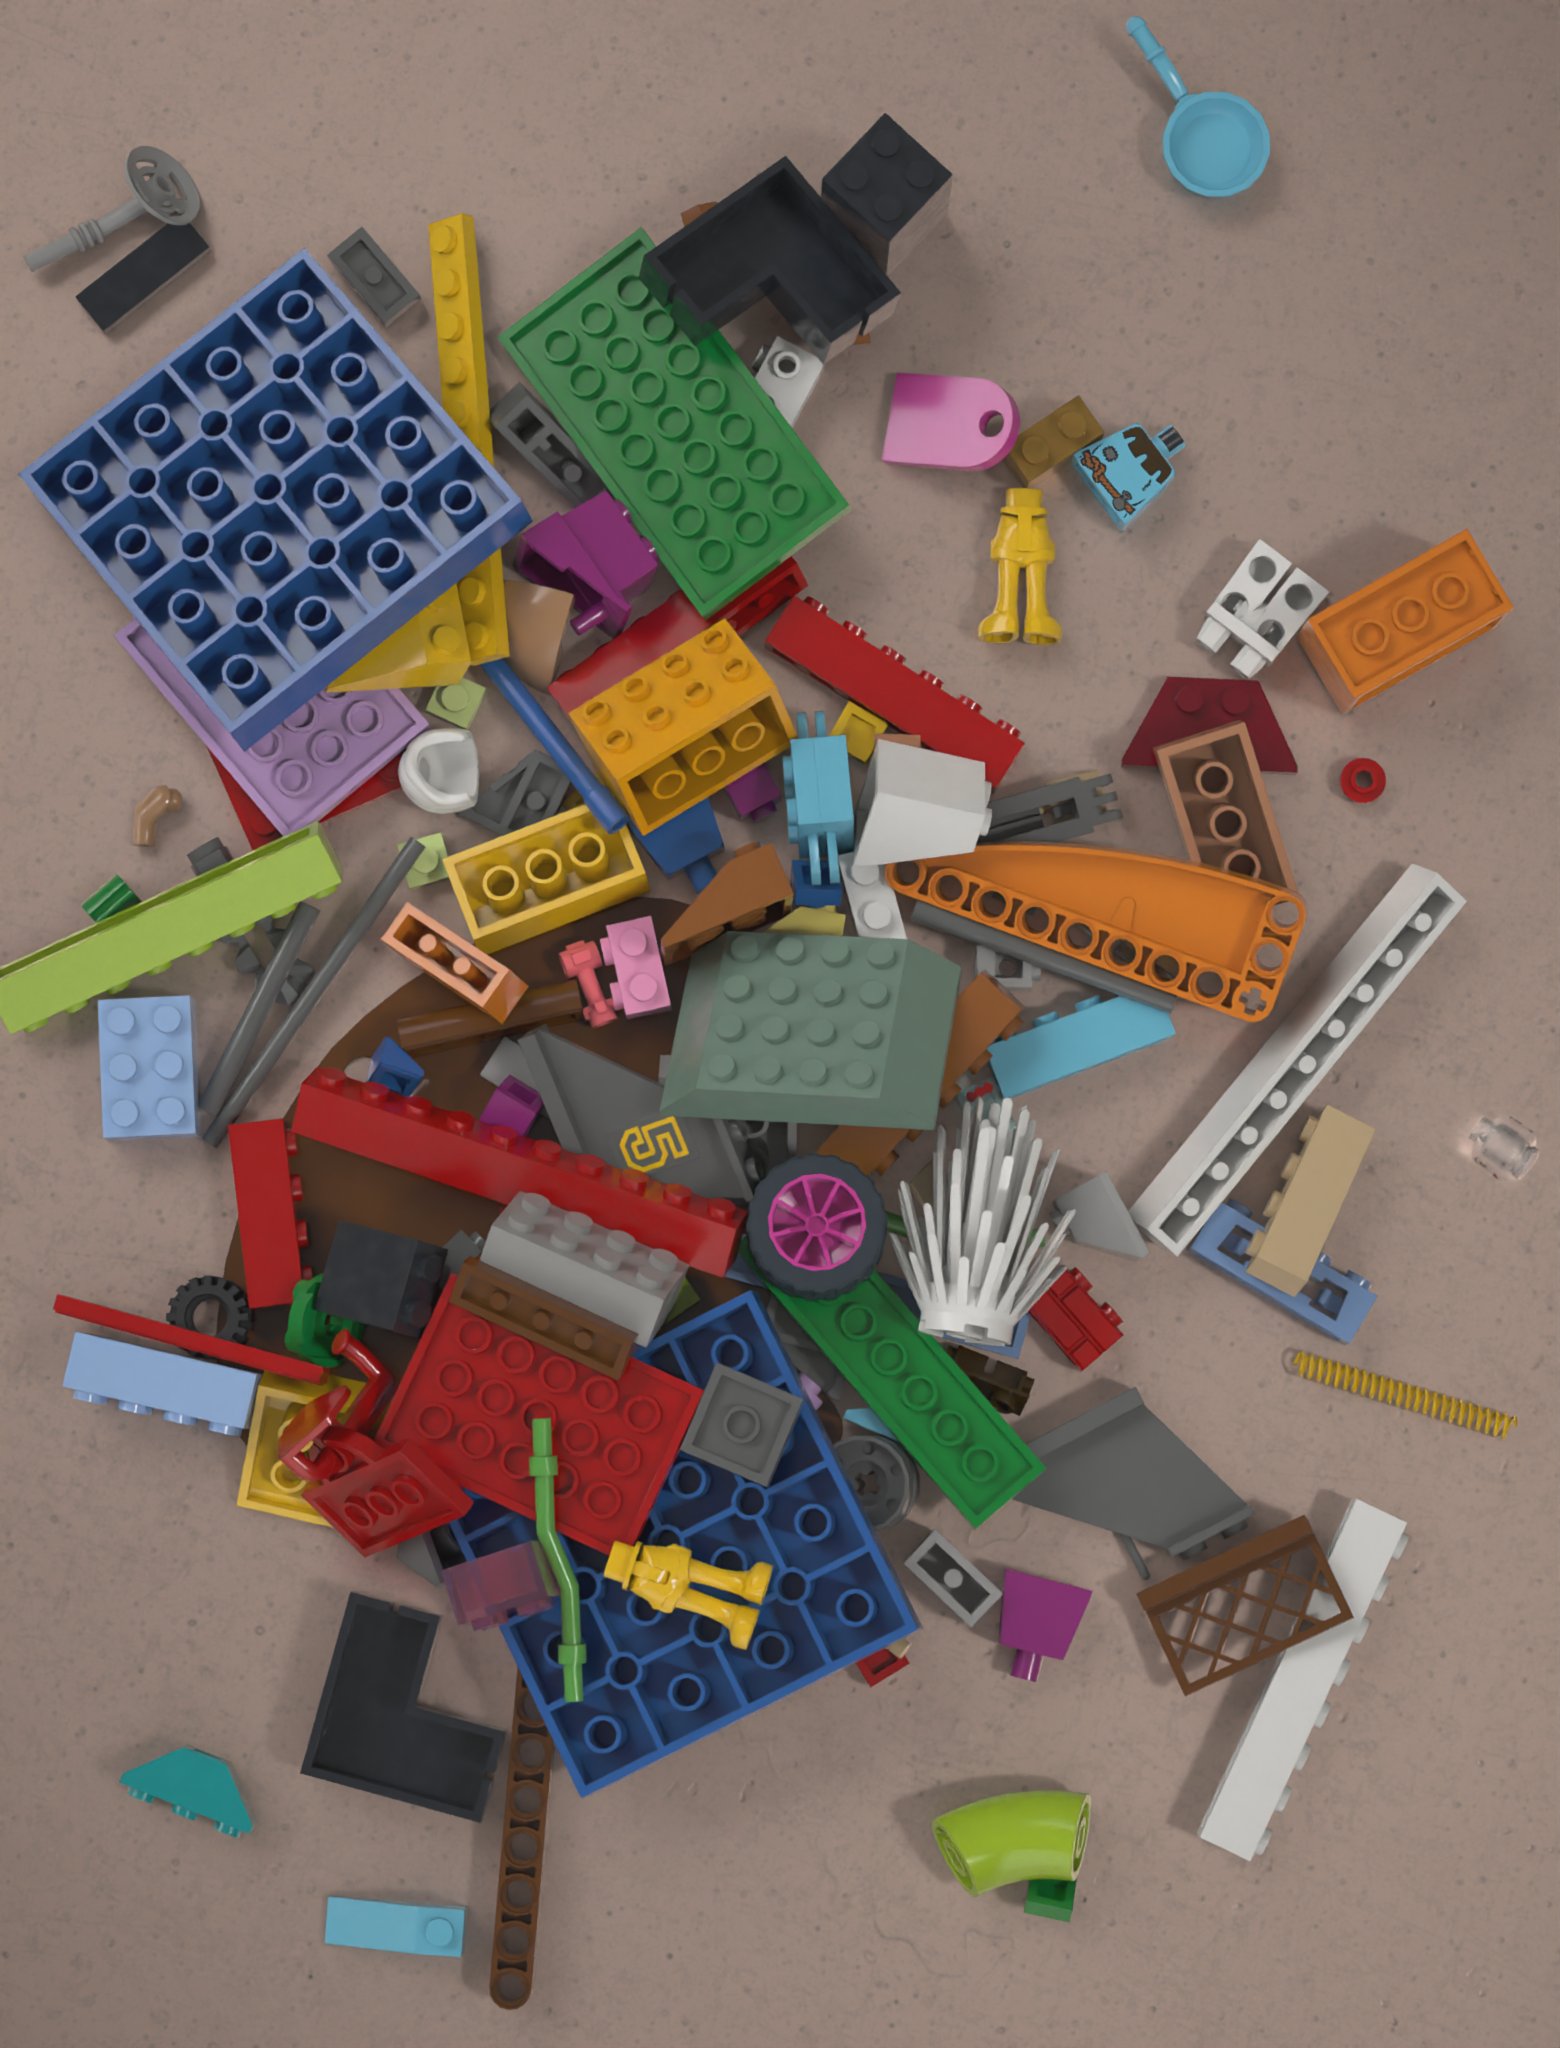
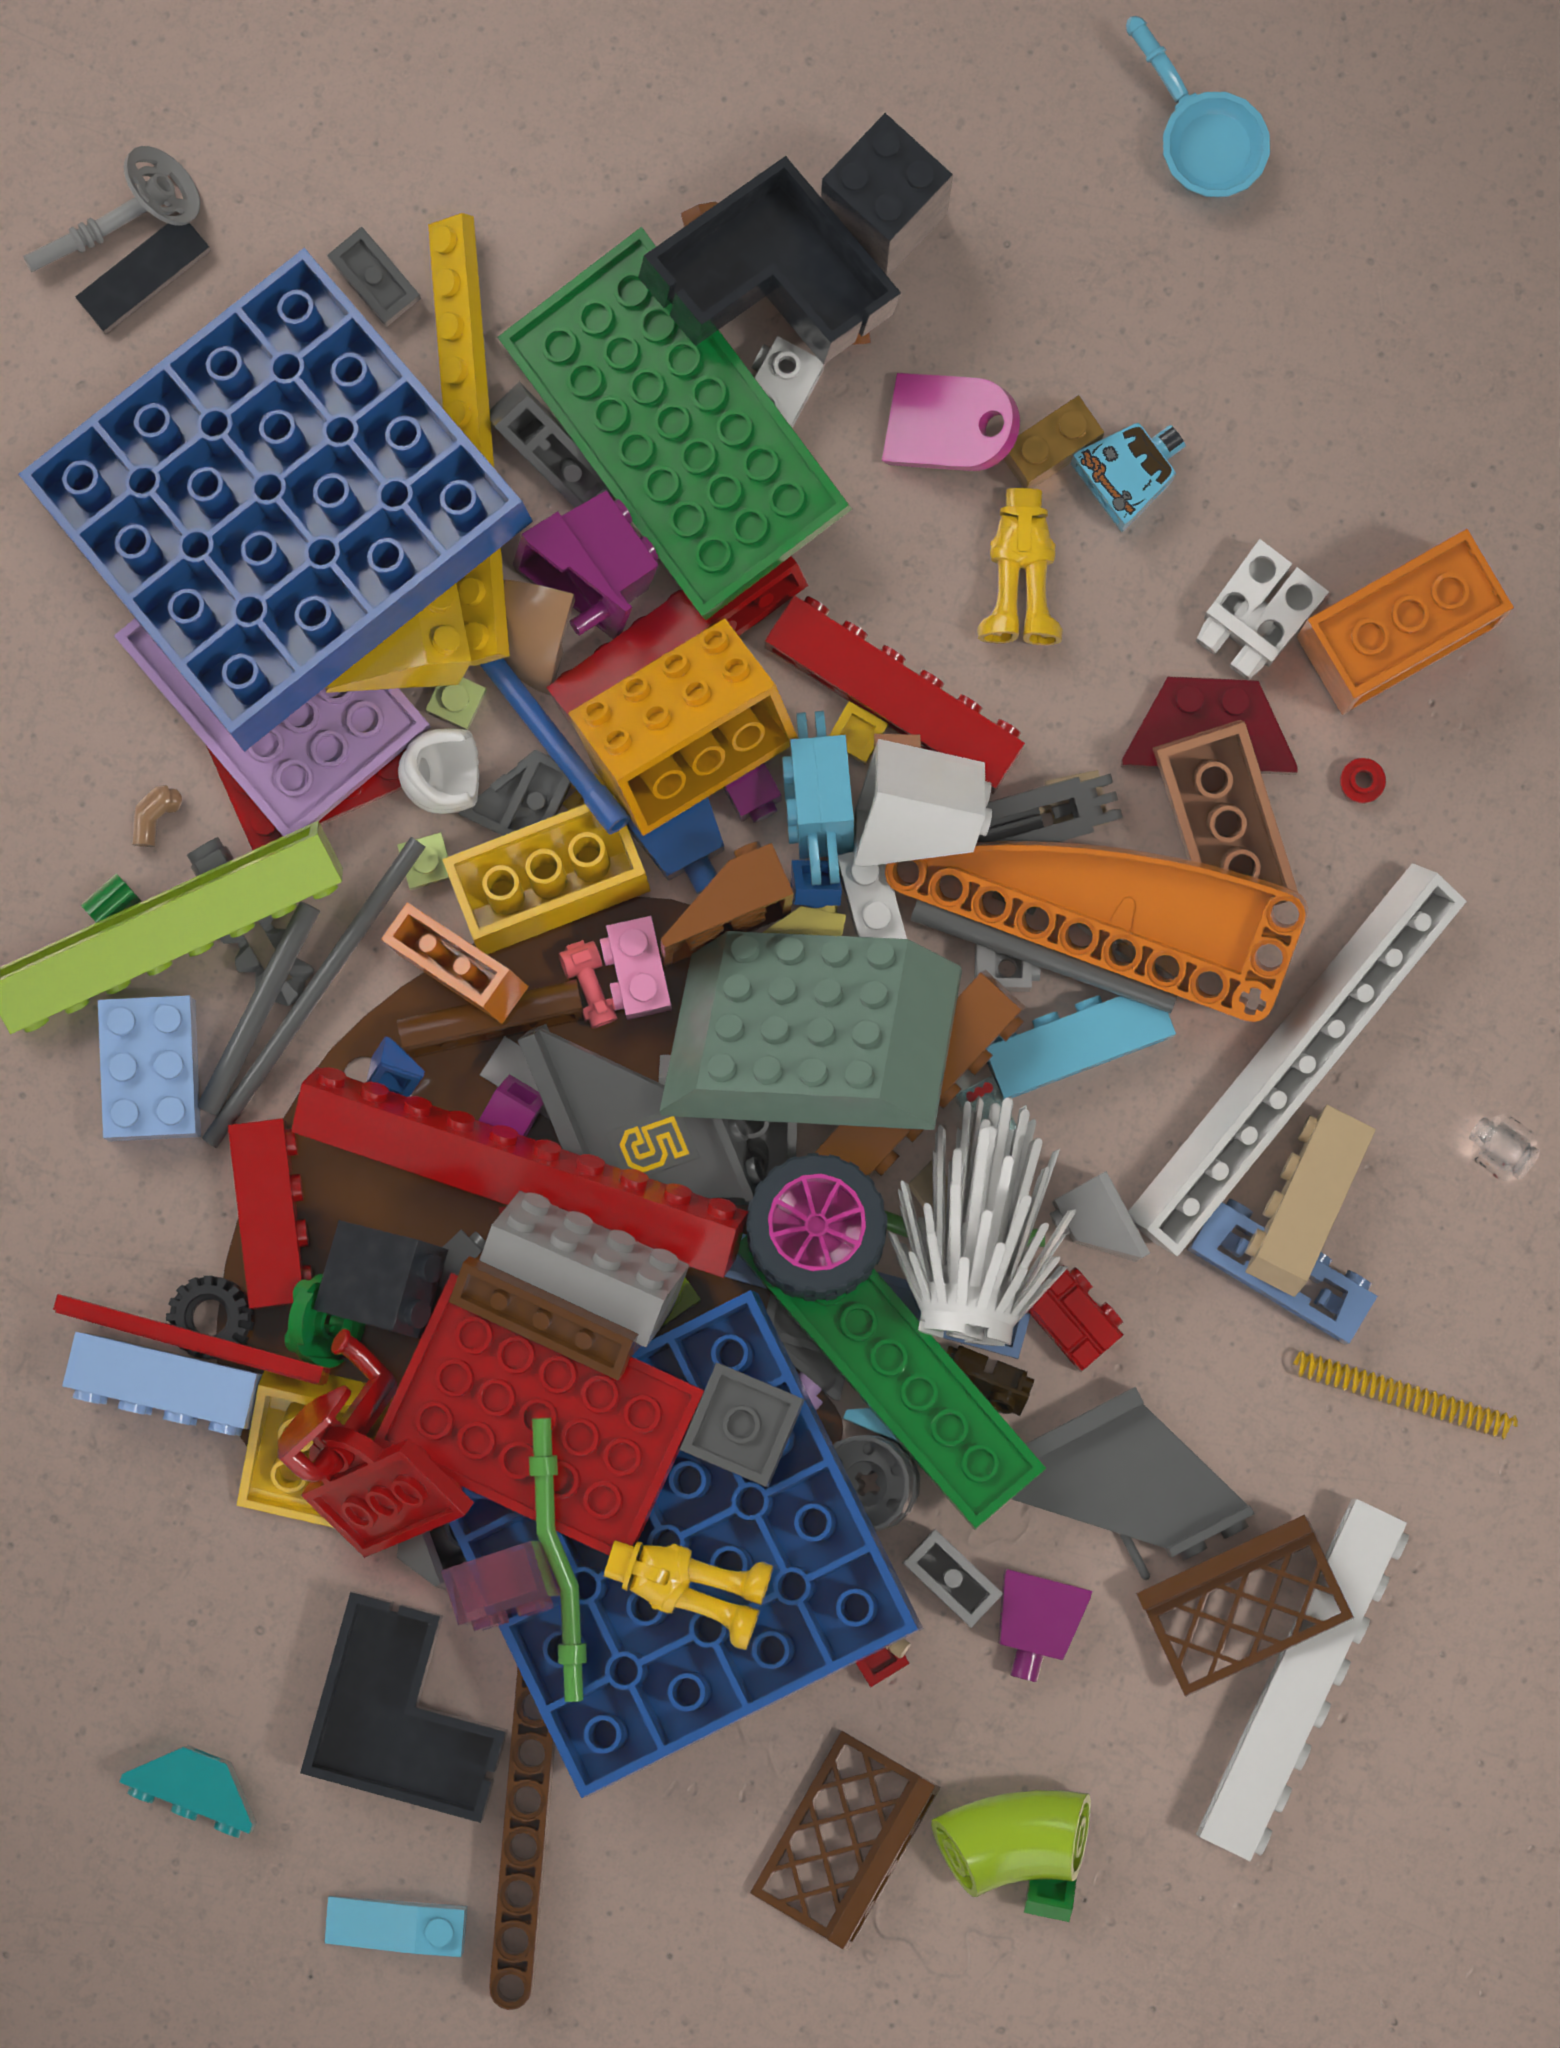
none -> reddish brown fence [750,1731,941,1950]

